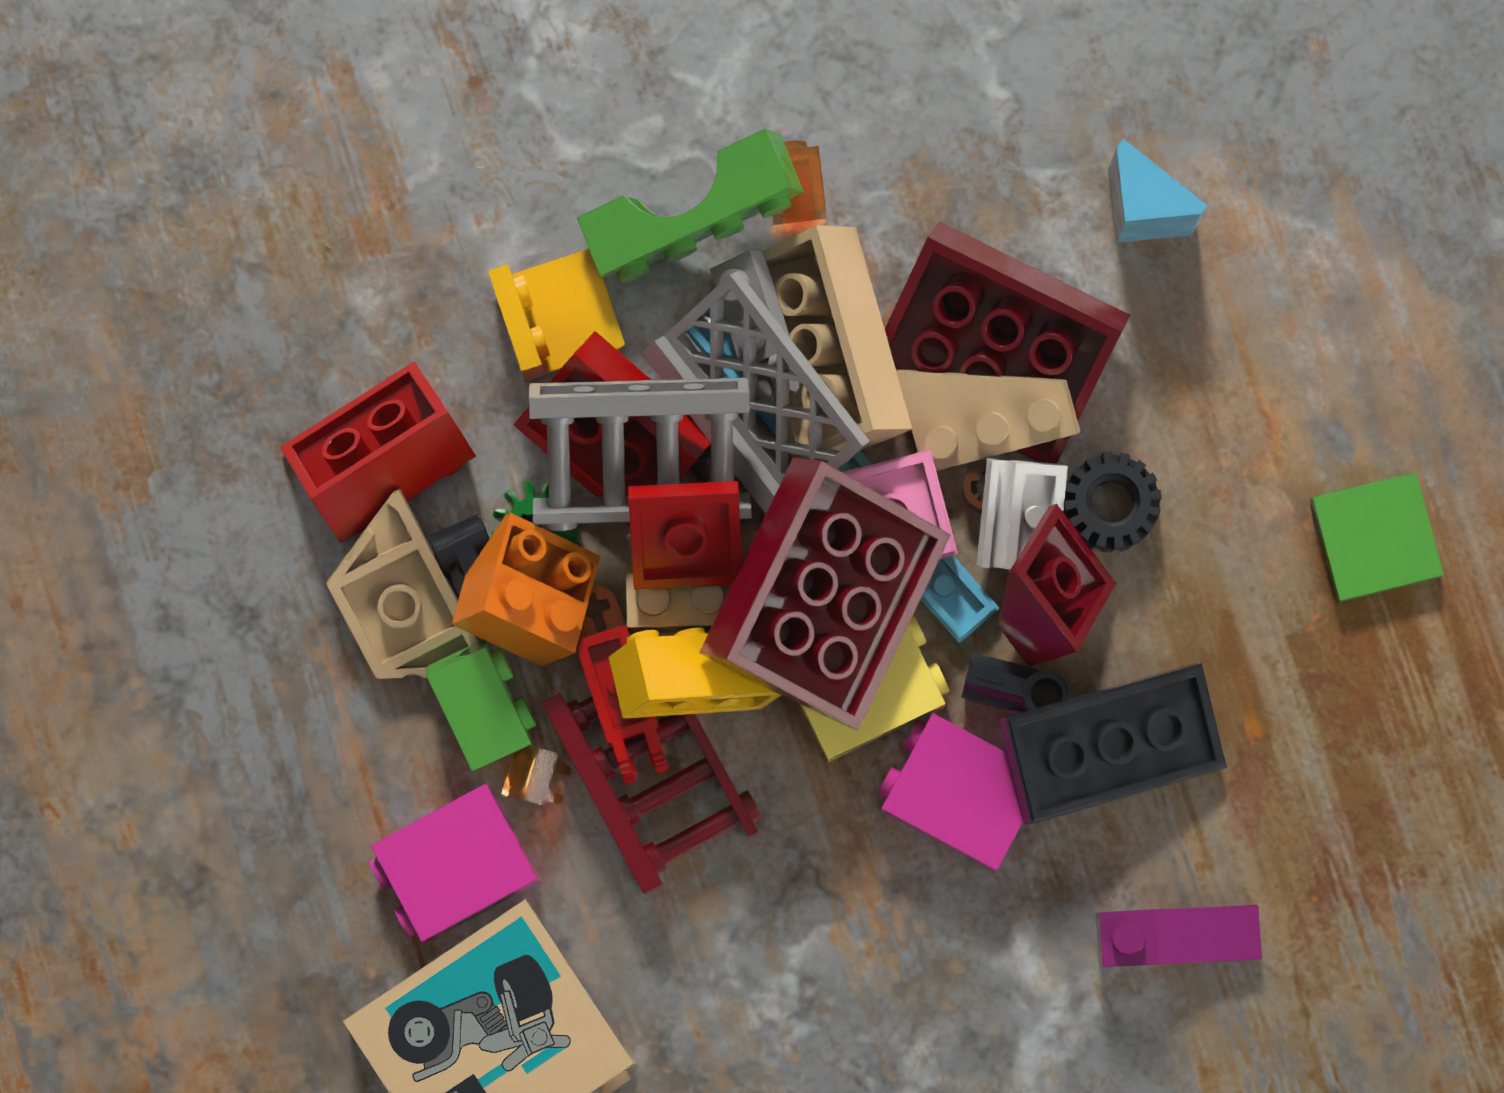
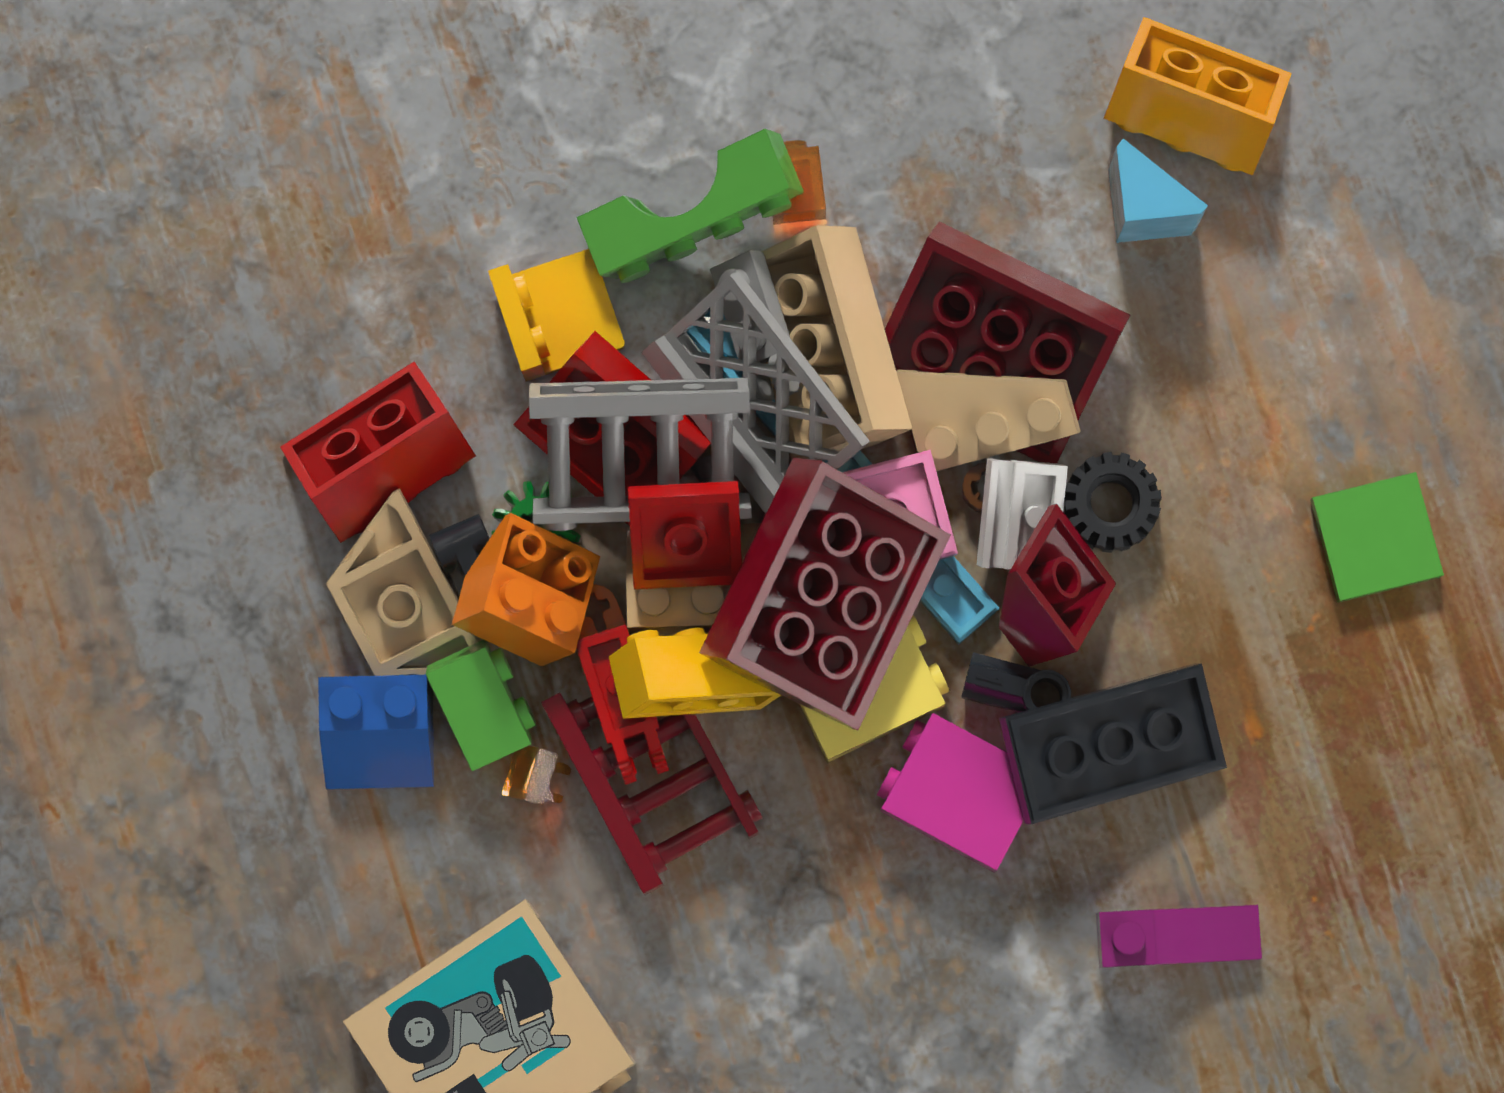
dark pink brick [369,783,540,943] -> none
none -> blue slope [318,675,434,790]
none -> light orange slope [1103,17,1292,176]

